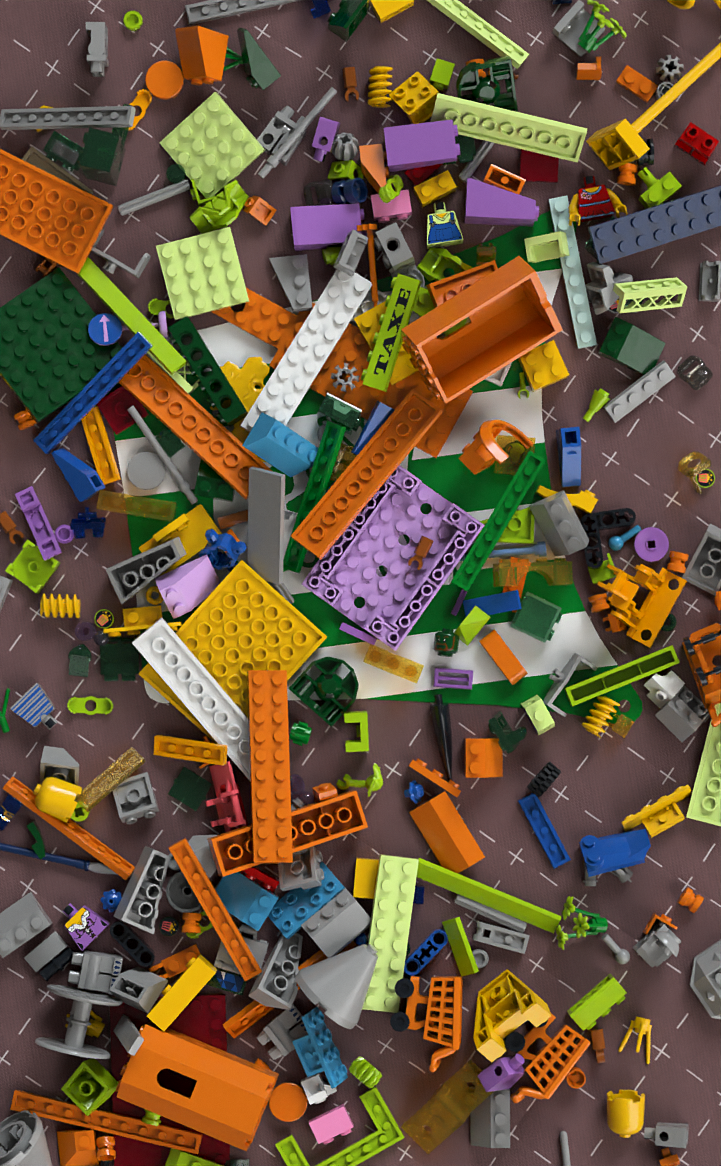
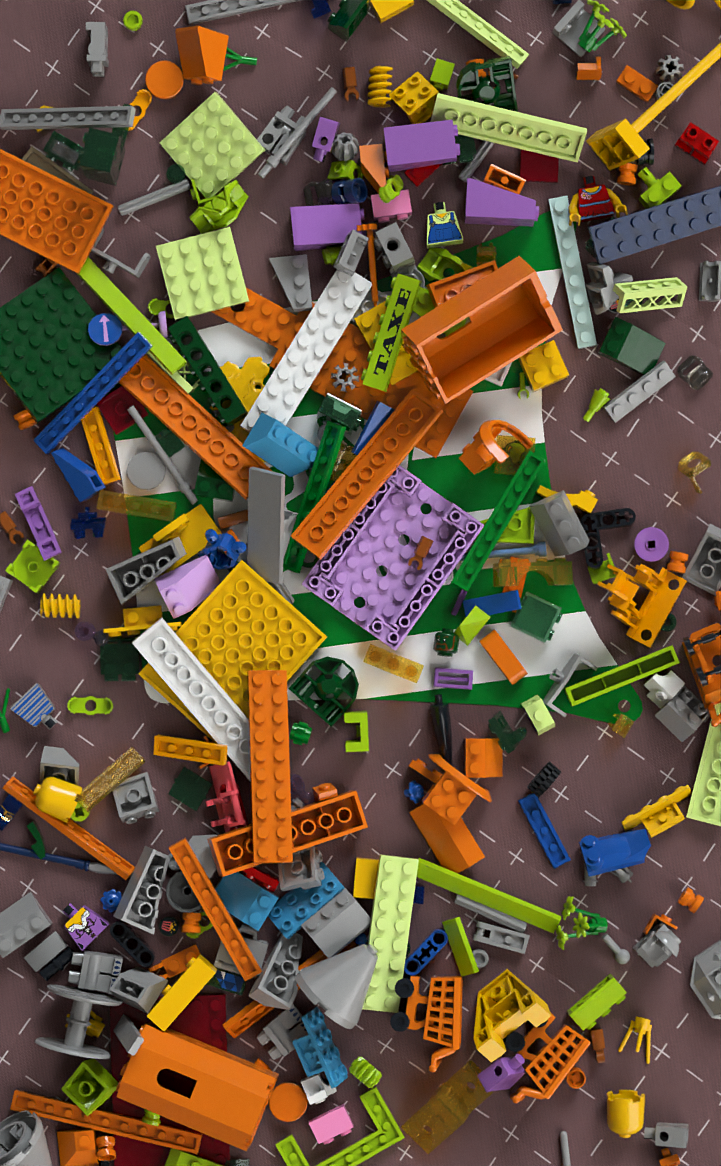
medium lavender plate [55,524,74,544] -> none
clear green tile [68,644,91,677] -> none
tile [94,609,114,629] -> none
yellow plate [146,586,164,605] -> none
dark green slope [237,28,281,90] -> none
orange bracket [243,195,277,226] -> none
lime piece [336,763,383,797] -> none
medium lavender tile [339,622,377,646] -> none
yellow brick [413,170,457,208] -> none
light grey slope [470,1086,510,1148] -> none
yellowish green panel [524,231,570,263] -> none
blue slope [556,427,581,487] -> none
yellow piece [582,696,620,739] -> none
orange wheel [588,593,610,613] -> none
orange tile [603,614,627,633] -> none
dark azure bar [608,525,642,551] -> none
tile [695,469,715,488] -> none
none -> orange piece [422,754,492,826]

